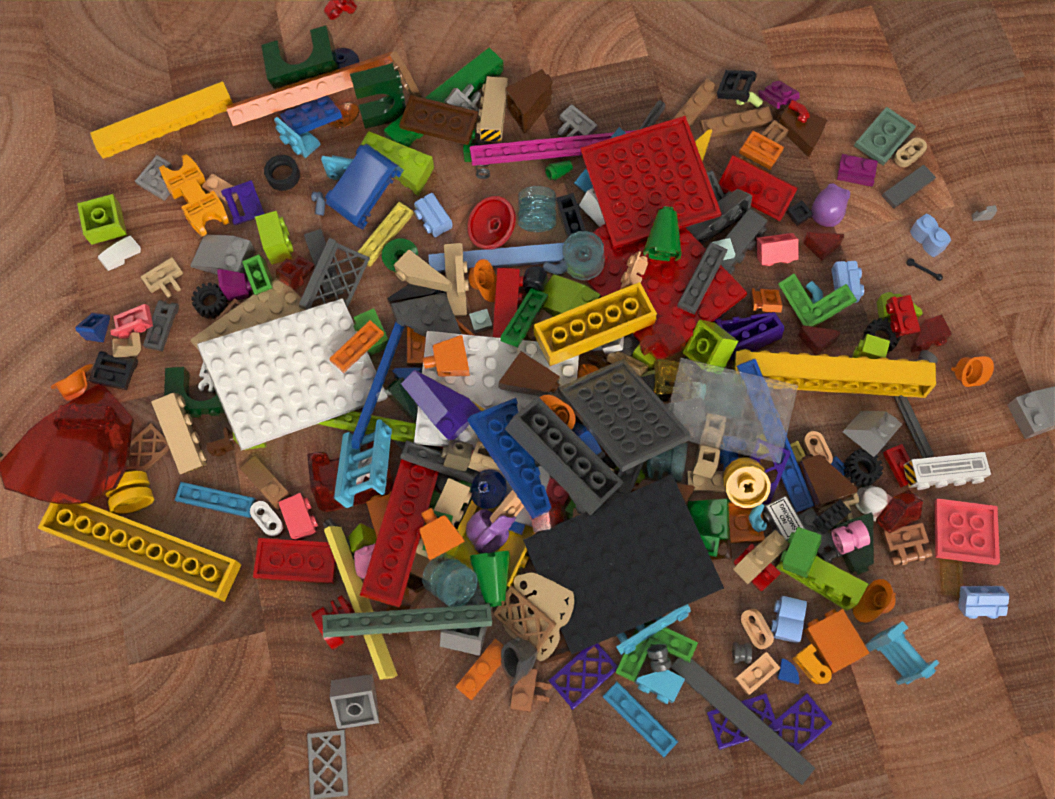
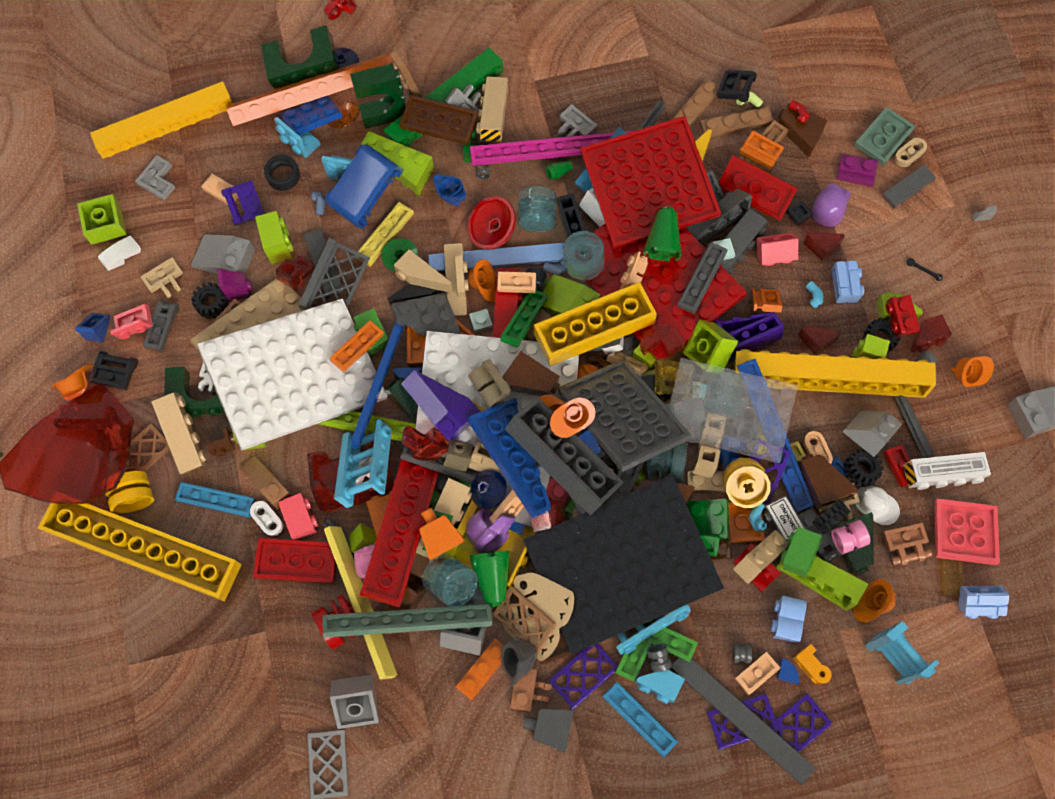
tan panel [112,332,141,358] -> none
light orange piece [159,154,229,237] -> none
bright green slope [242,254,273,295] -> none
light blue brick [414,193,453,238] -> none
orange torso [423,335,470,377] -> none
reddish brown slope [505,69,553,134] -> none
light nougat plate [741,609,774,649] -> none
magenta plate [758,80,800,109] -> none
bright green plate [778,274,857,331] -> none
orange brick [804,609,870,674] -> none
clear red slope [876,489,923,534] -> none
light blue brick [910,214,951,257] -> none
none -> clear red brick [401,425,449,461]
none -> blue hat [433,174,466,207]
none -> dark tan plate [468,359,511,408]
none -> light nougat plate [497,272,536,293]
none -> dark grey torso [523,709,573,753]
none -> orange piece [550,398,595,438]

